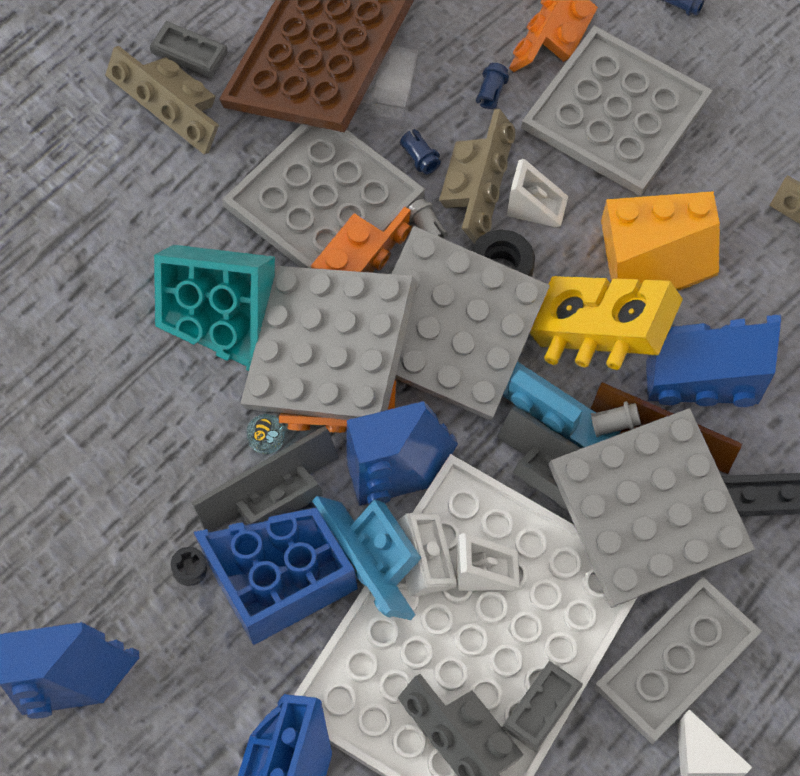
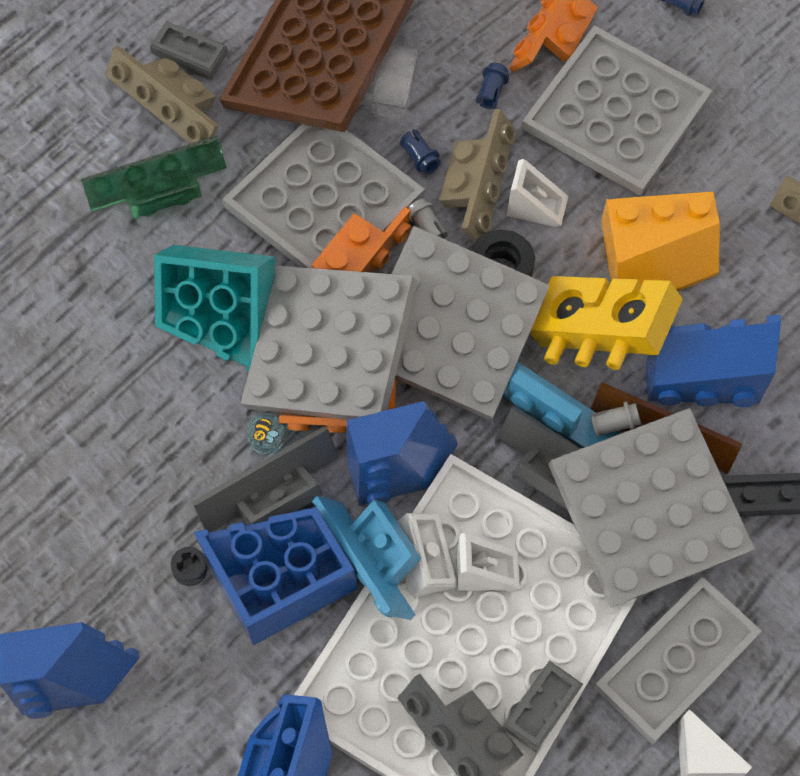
none -> clear green bracket [81,135,226,219]

